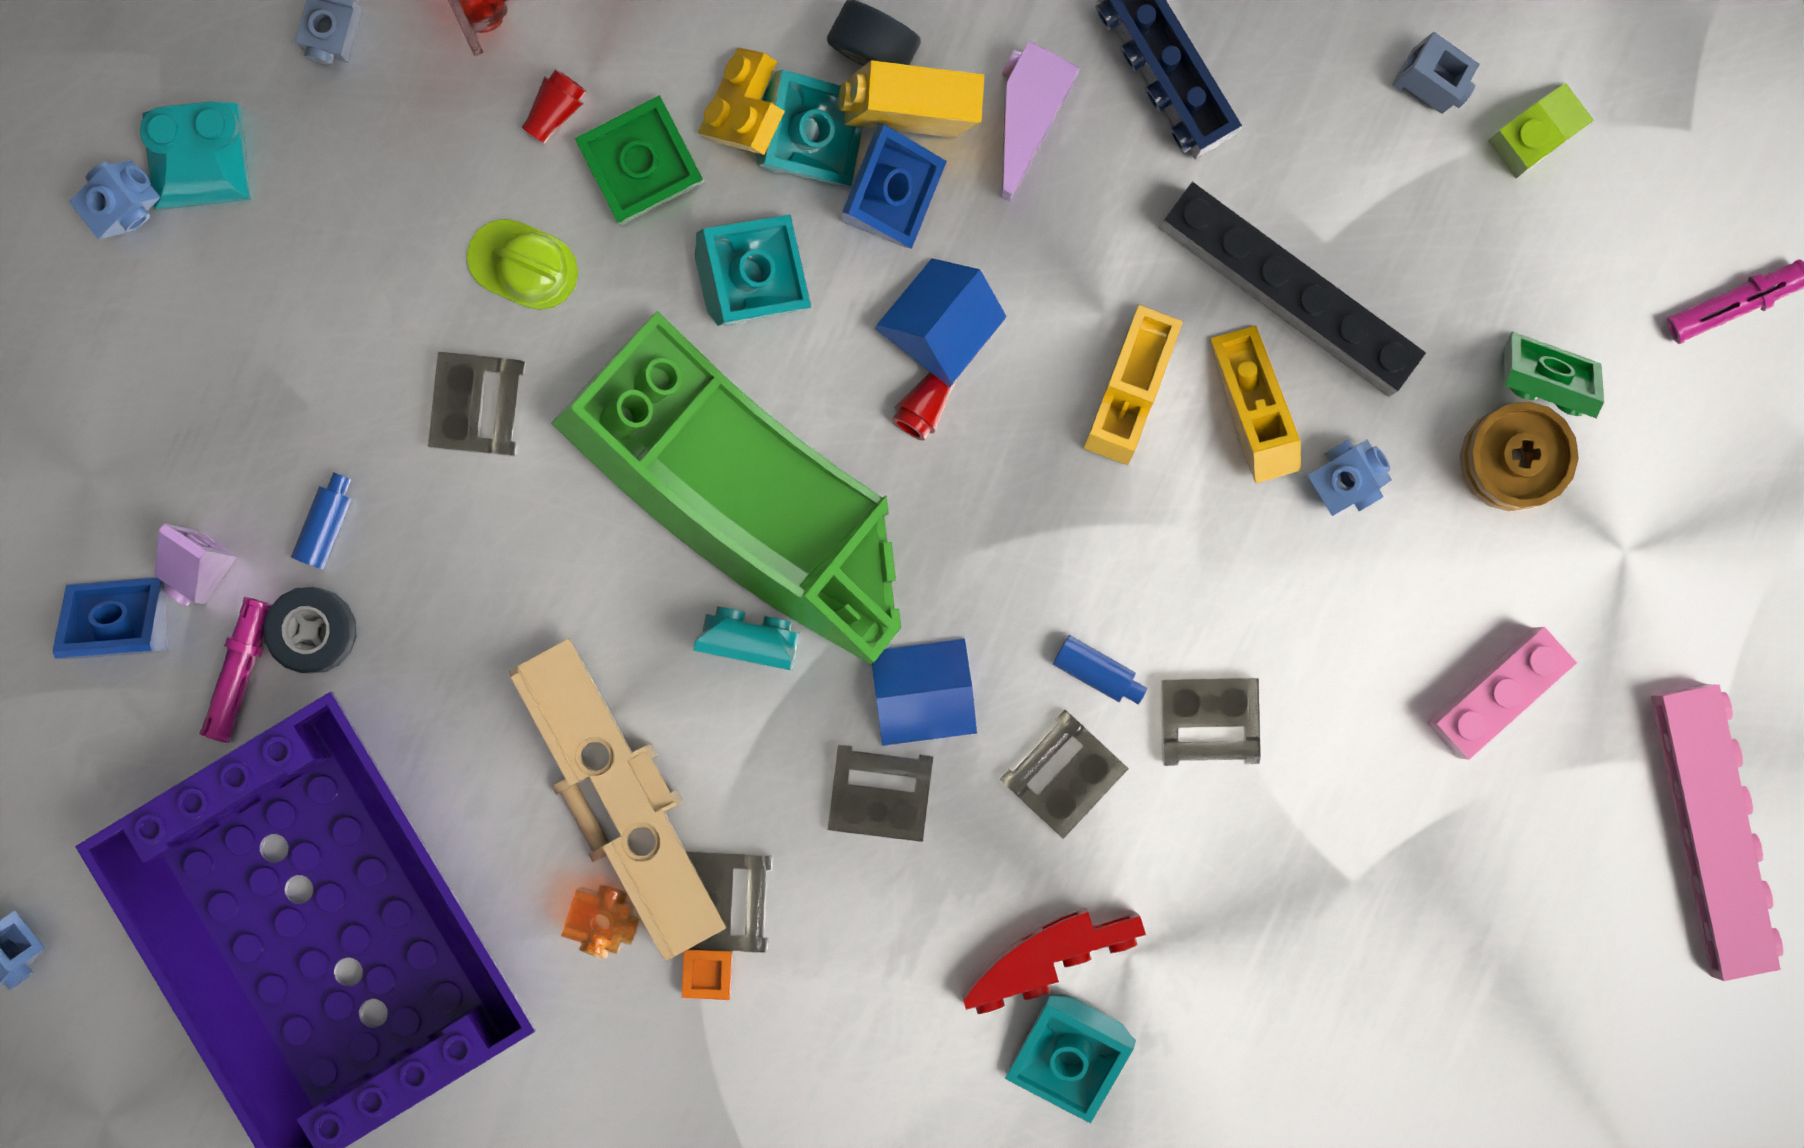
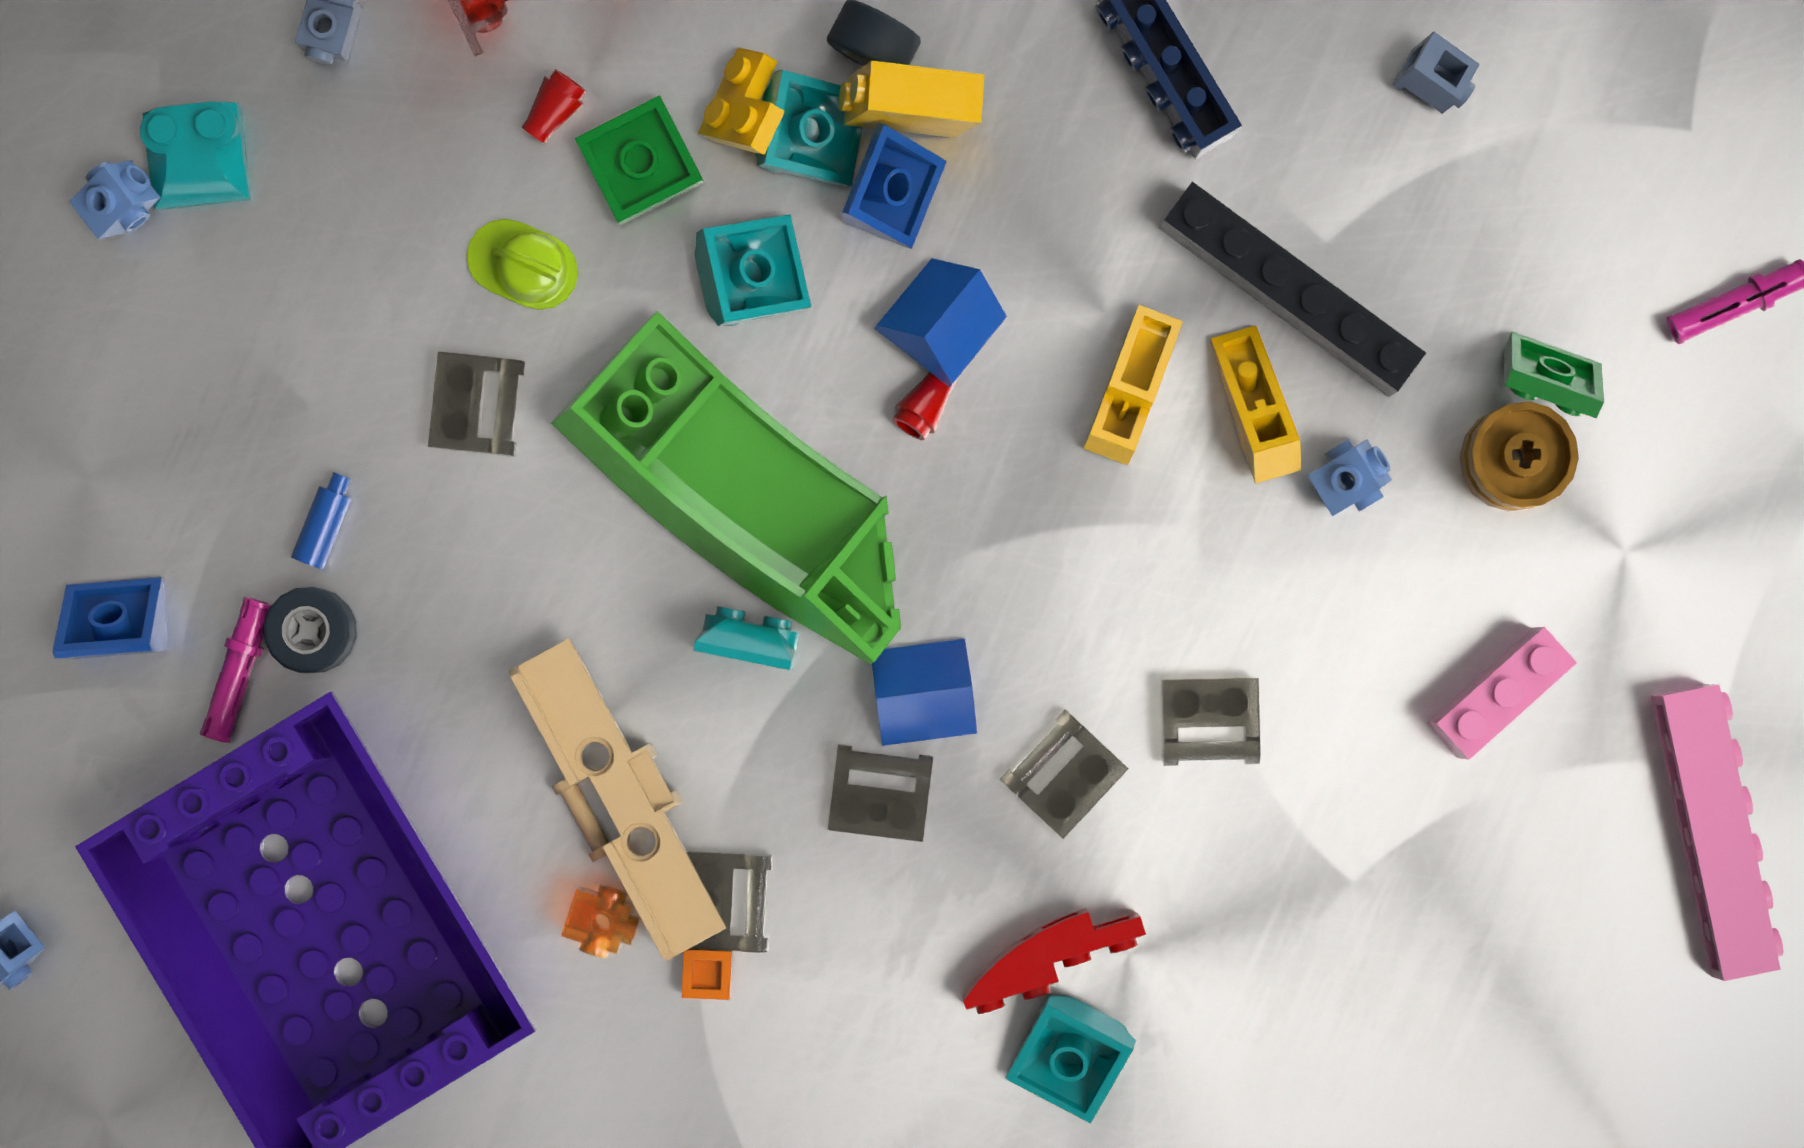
lavender slope [155,523,238,606] -> none
lavender slope [1002,41,1080,201] -> none
blue cylinder [1052,635,1148,705] -> none
lime slope [1488,83,1594,178] -> none

